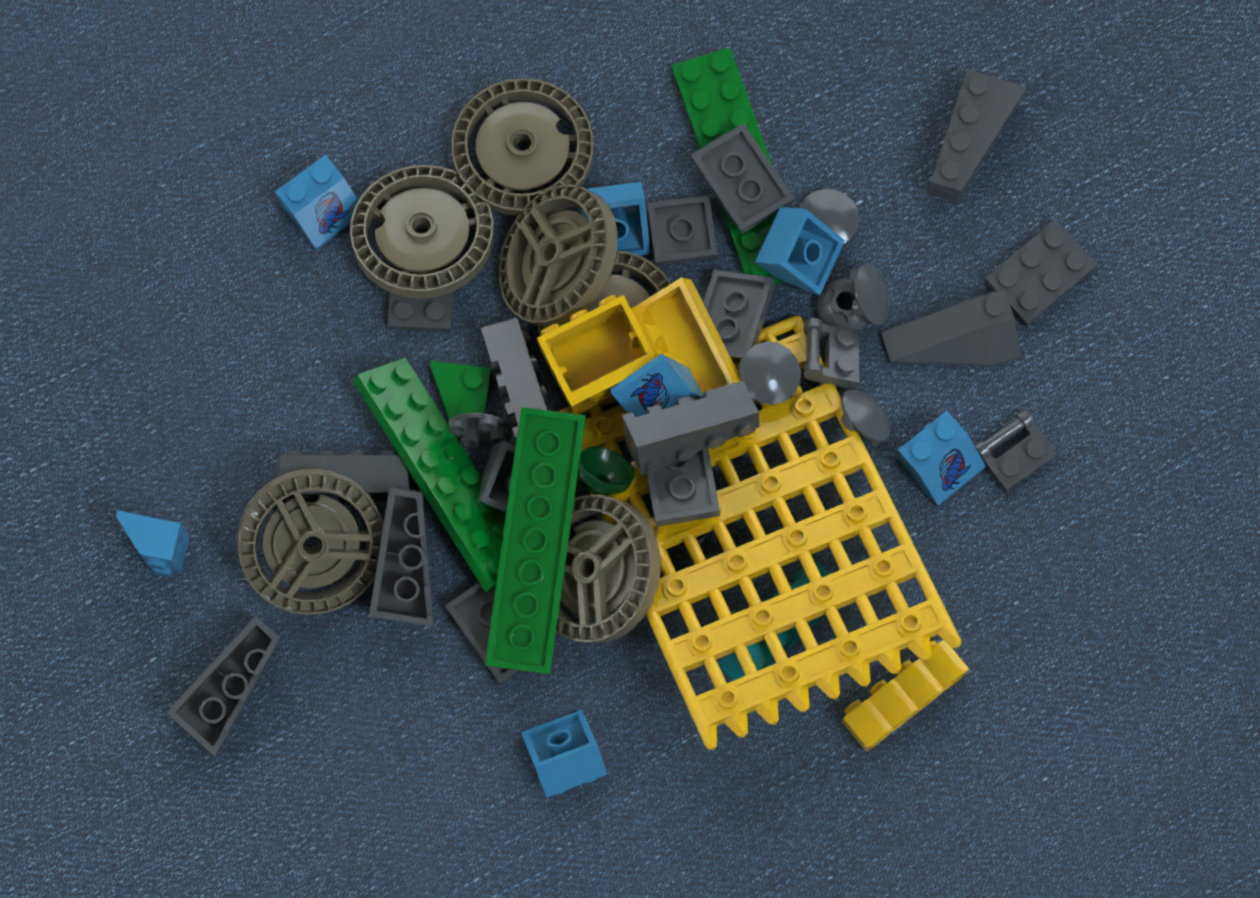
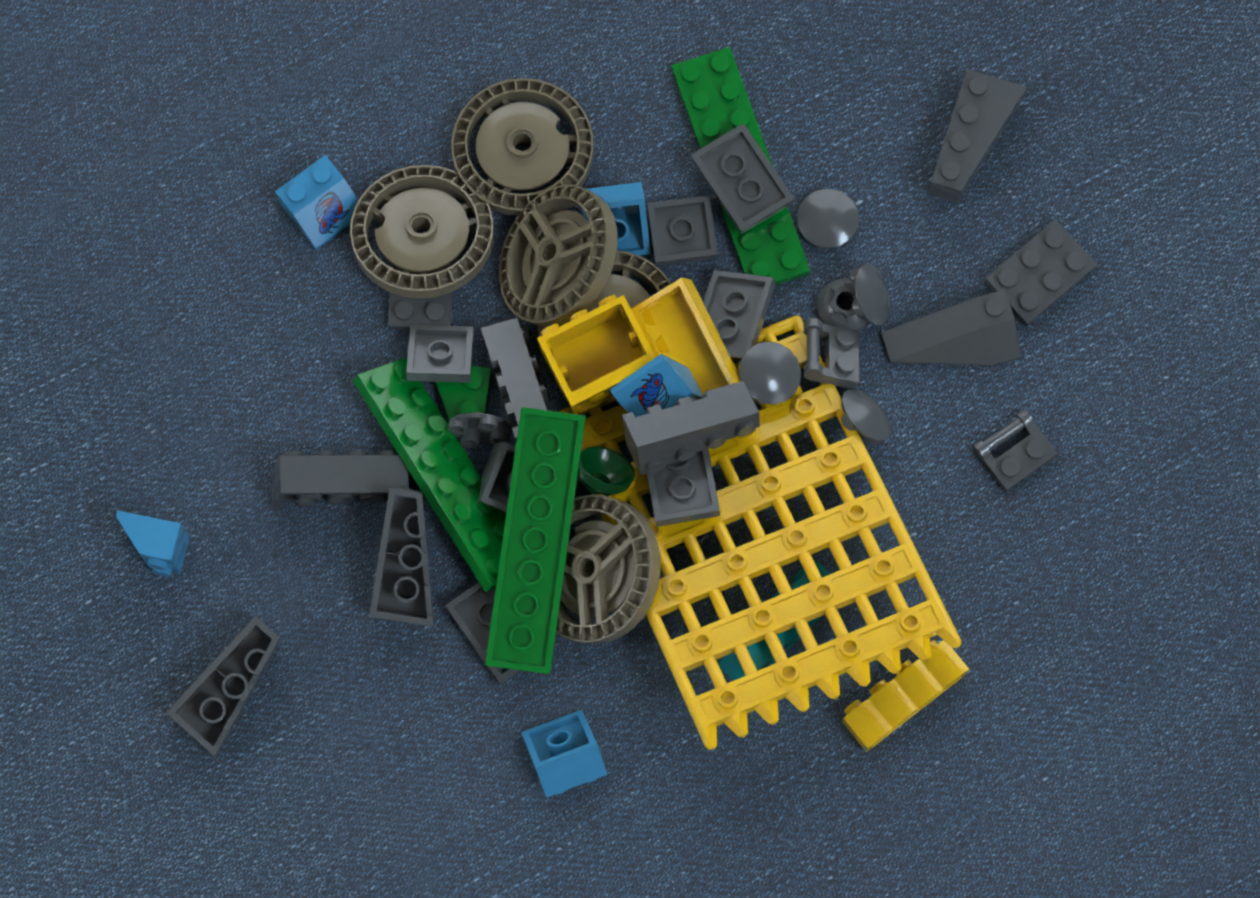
dark tan piece [237,469,384,615] -> none
dark azure slope [755,207,845,295] -> none
dark azure slope [895,410,986,507] -> none
none -> dark grey plate [406,324,474,383]

